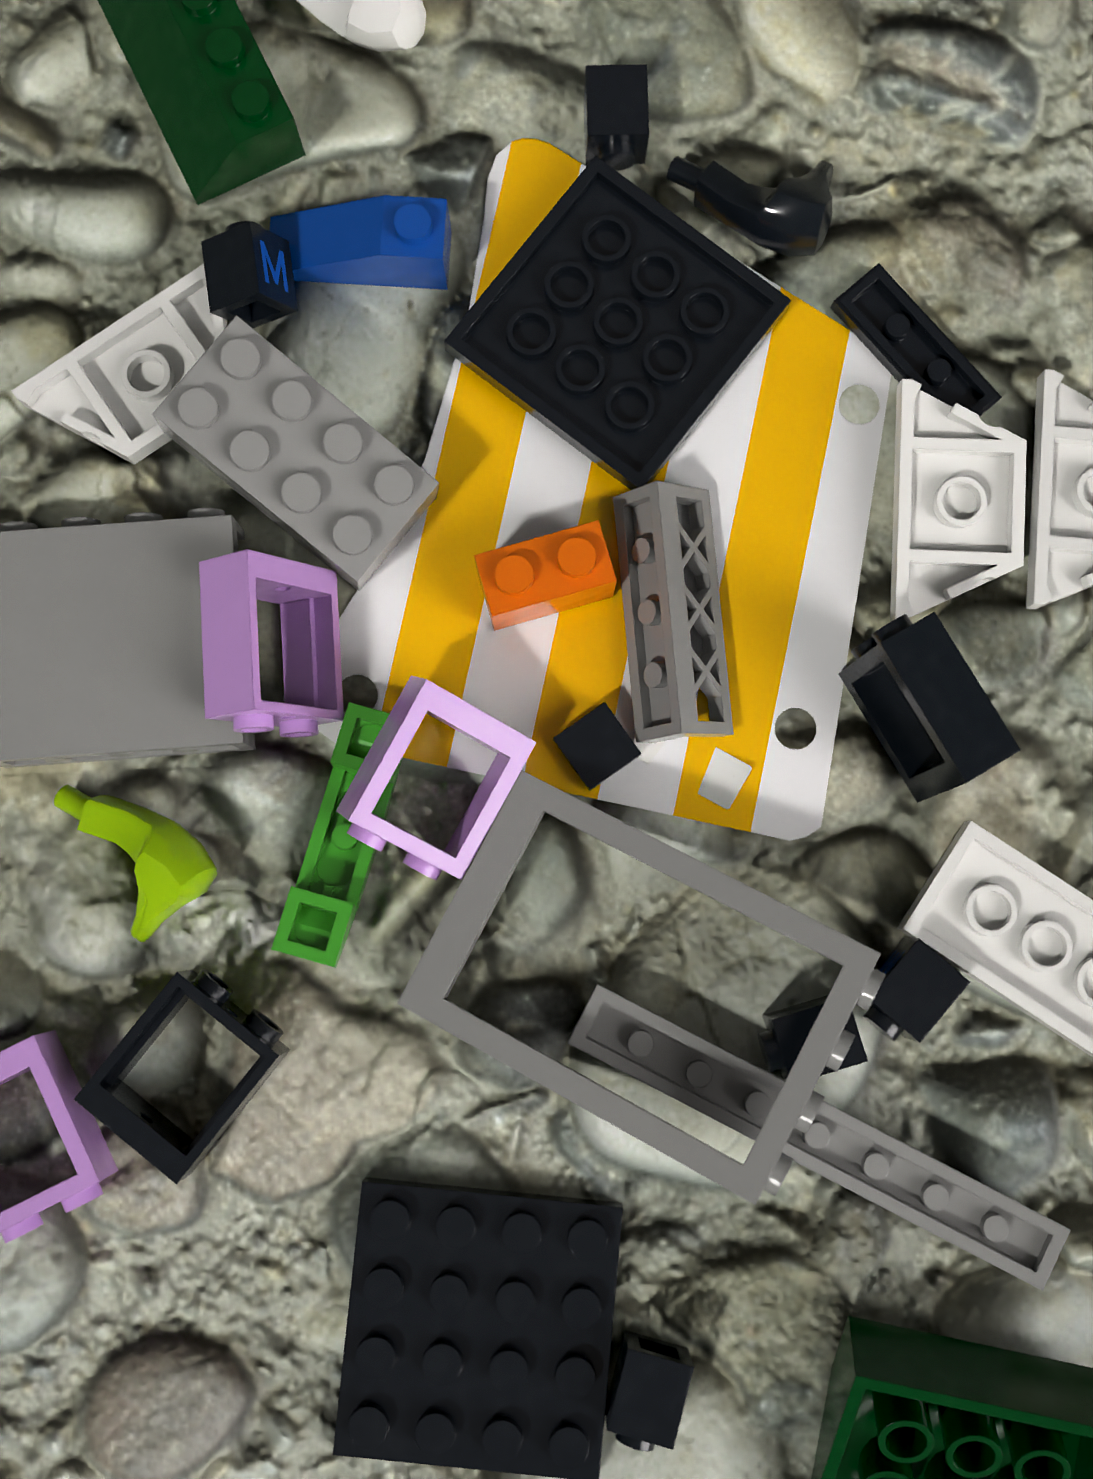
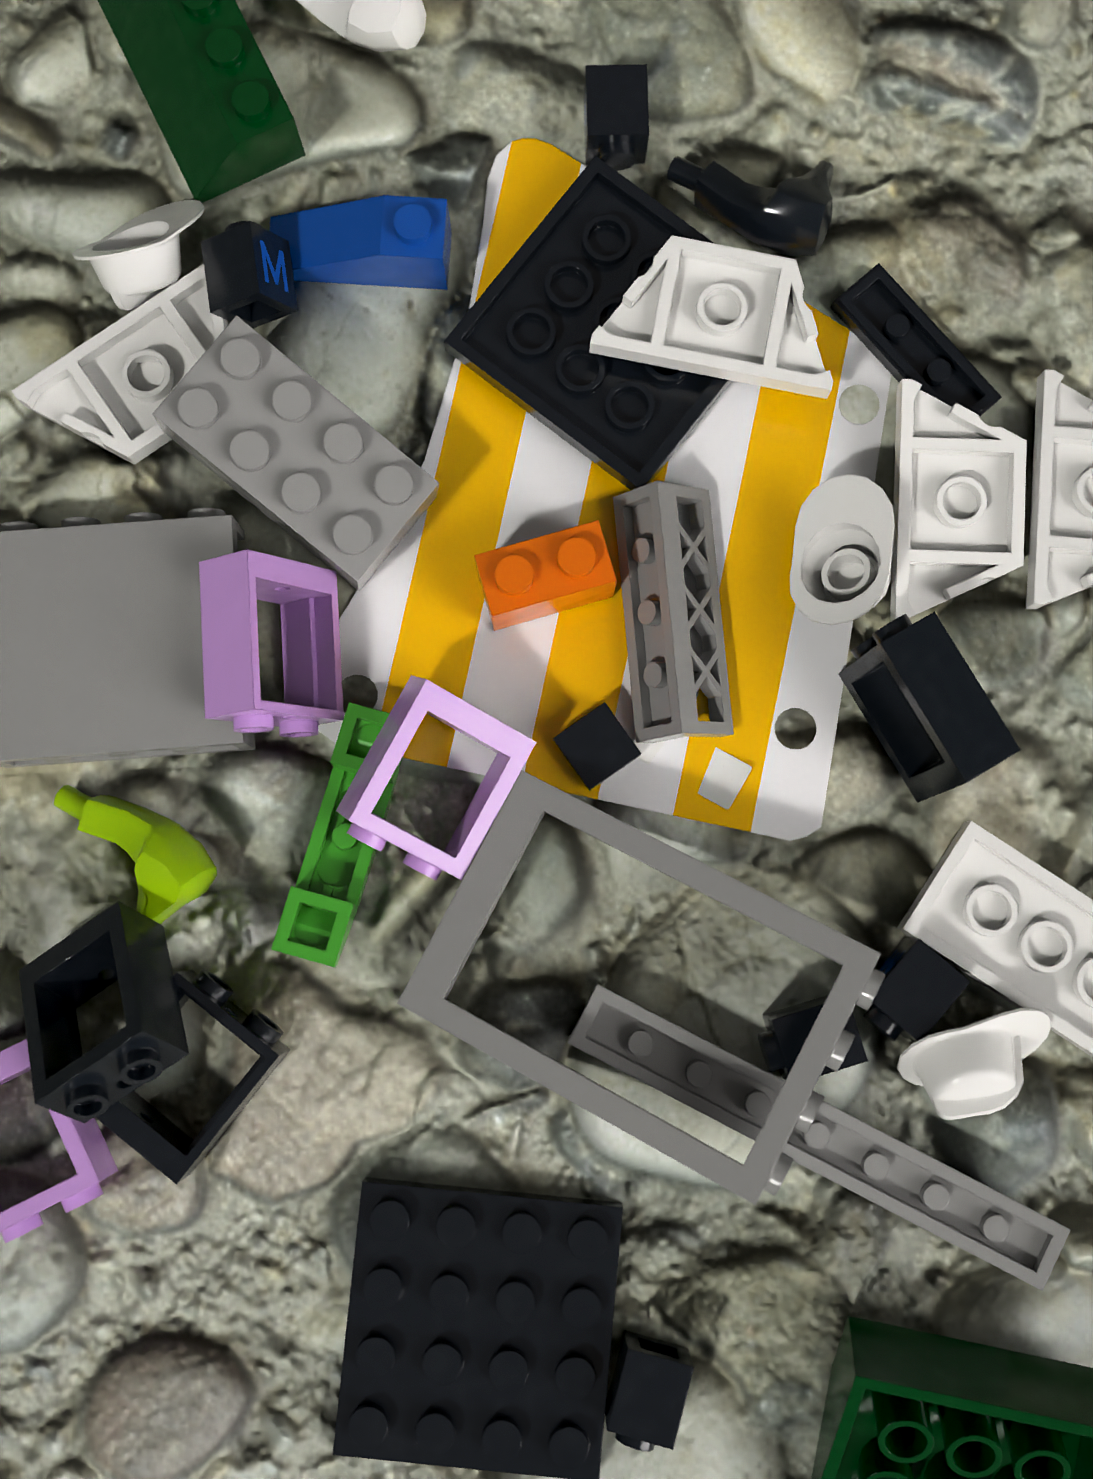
none -> black window [19,901,189,1124]
none -> white piece [72,200,205,311]
none -> white wing [589,235,833,399]
none -> white piece [790,474,895,625]
none -> white piece [897,1008,1052,1120]

